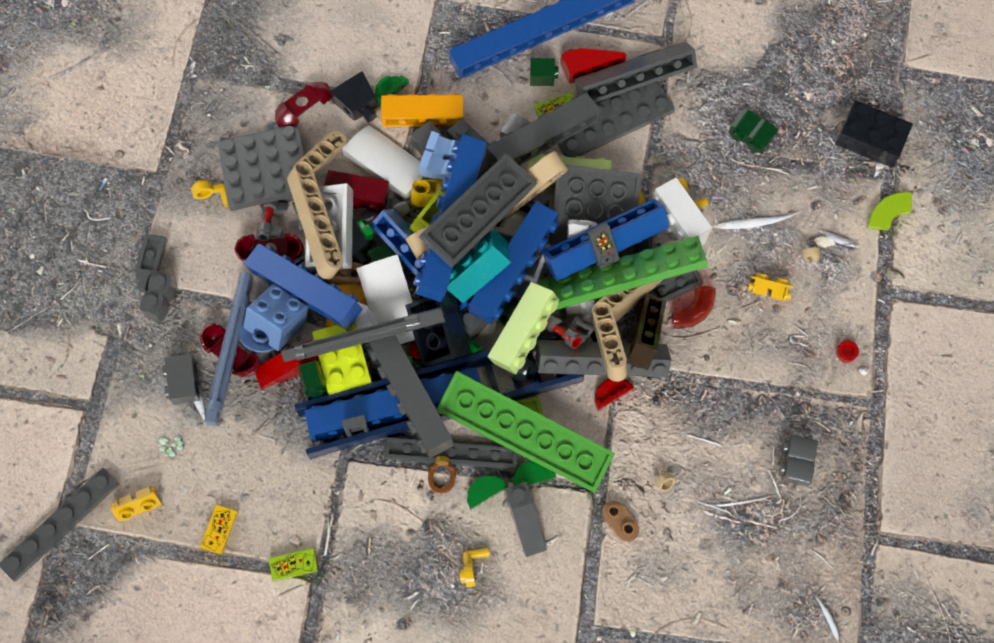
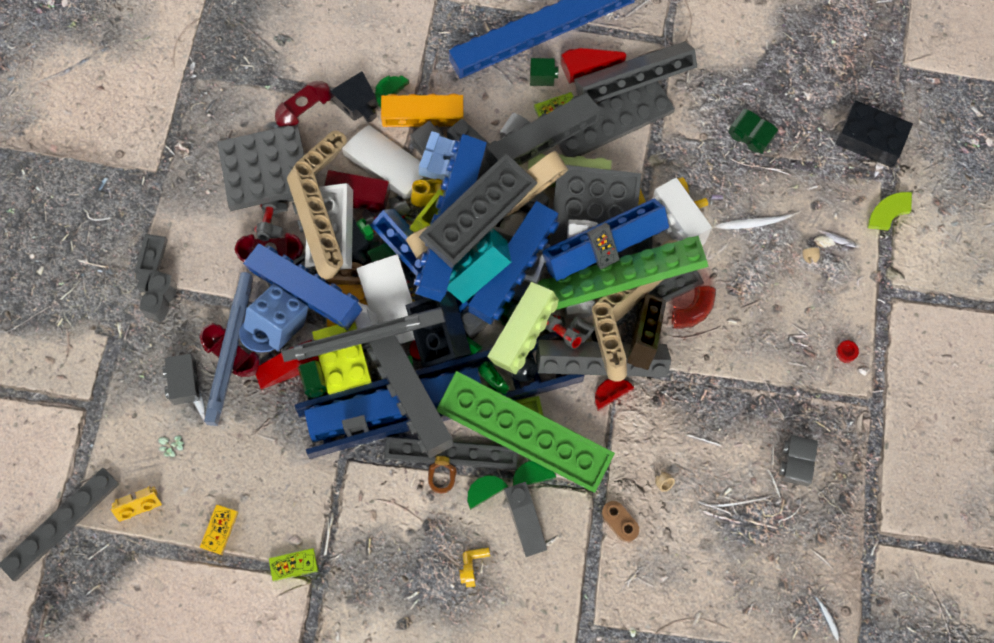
yellow plate [191,180,228,207] -> none
yellow hinge [747,273,794,301] -> none
none -> green tile [478,361,510,394]

